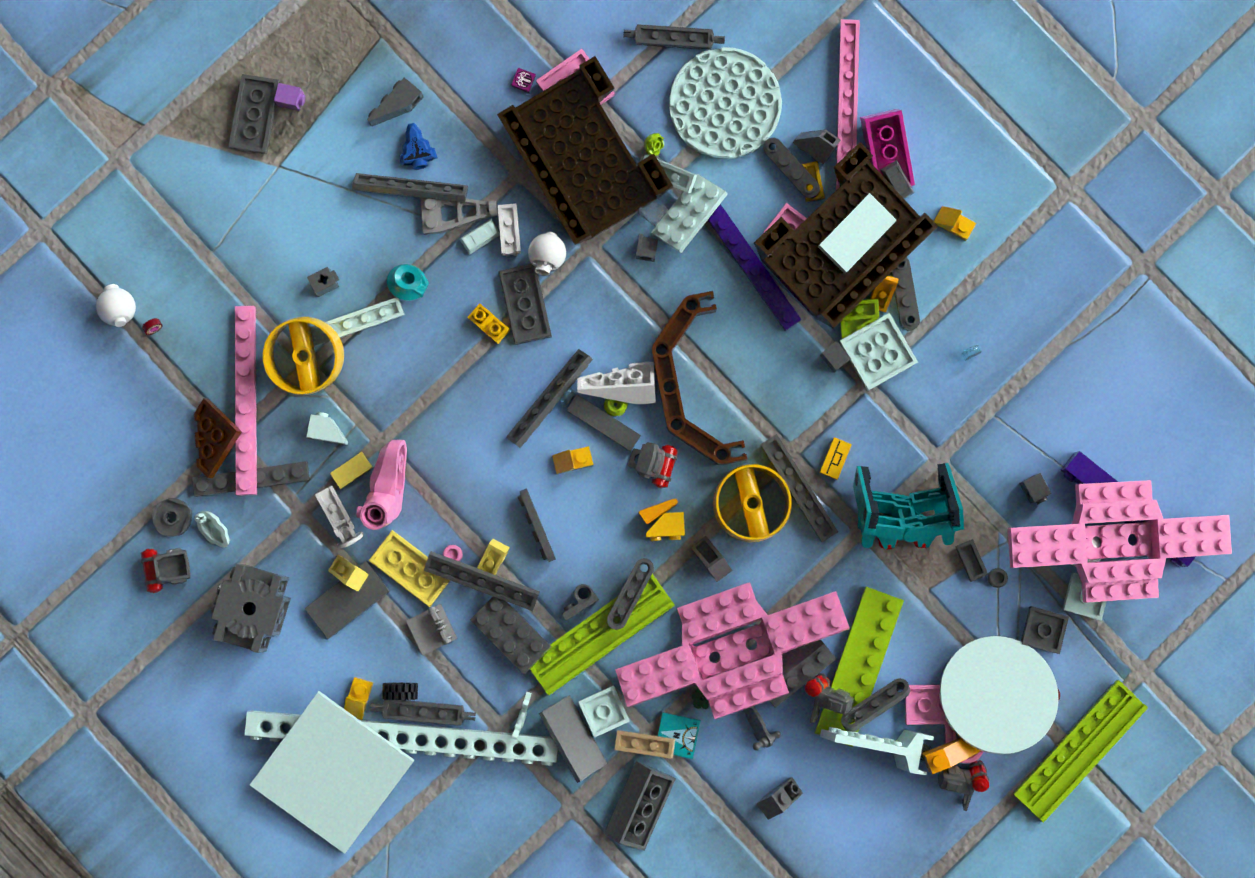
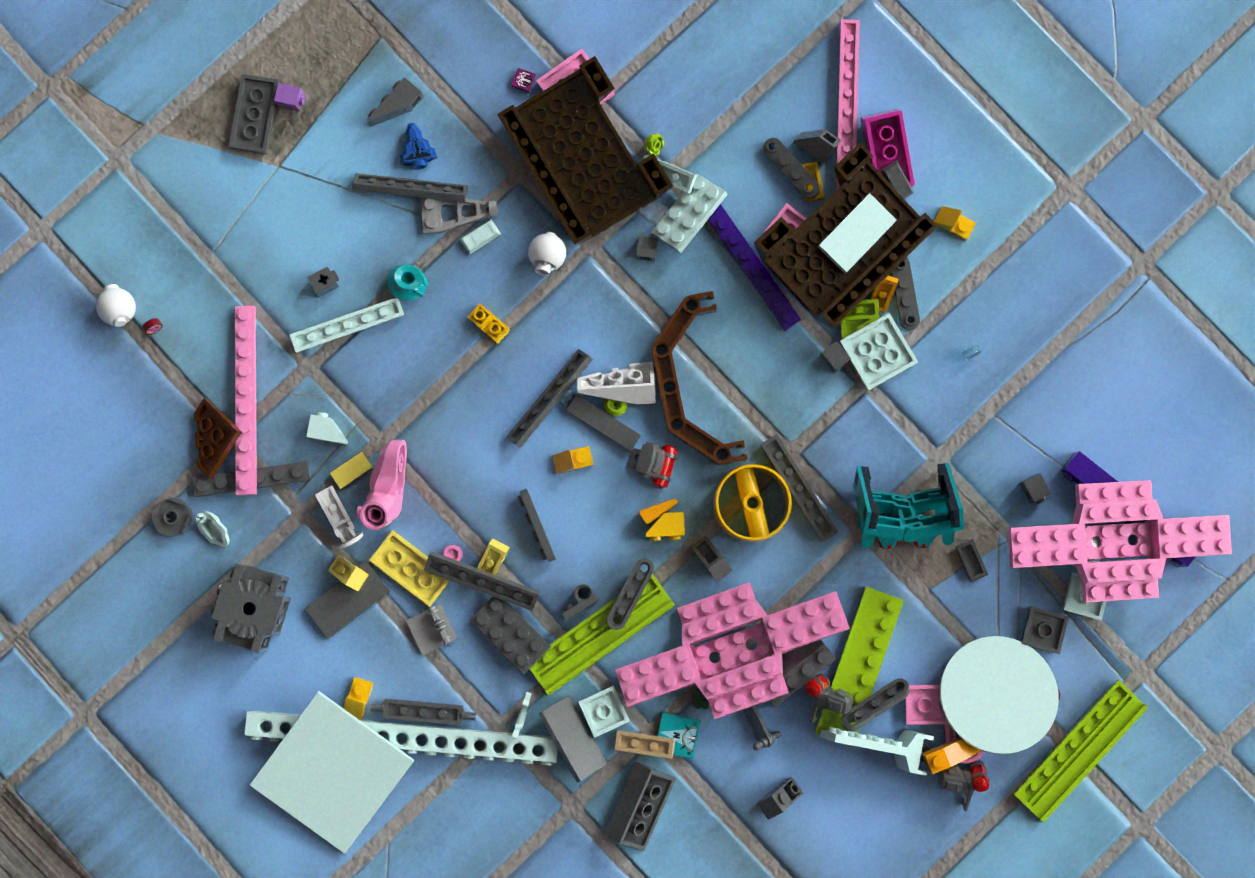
dark grey piece [141,548,190,593] -> none
yellow cylinder [263,317,344,395] -> none
black tyre [382,682,418,700] -> none
white hinge [498,203,521,257] -> none
dark grey tile [499,264,552,345] -> none
dark grey plate [623,24,725,50] -> none
light aqua tile [669,47,782,159] -> none
yellow tile [819,437,852,480] -> none
dark grey tile [987,568,1008,588] -> none

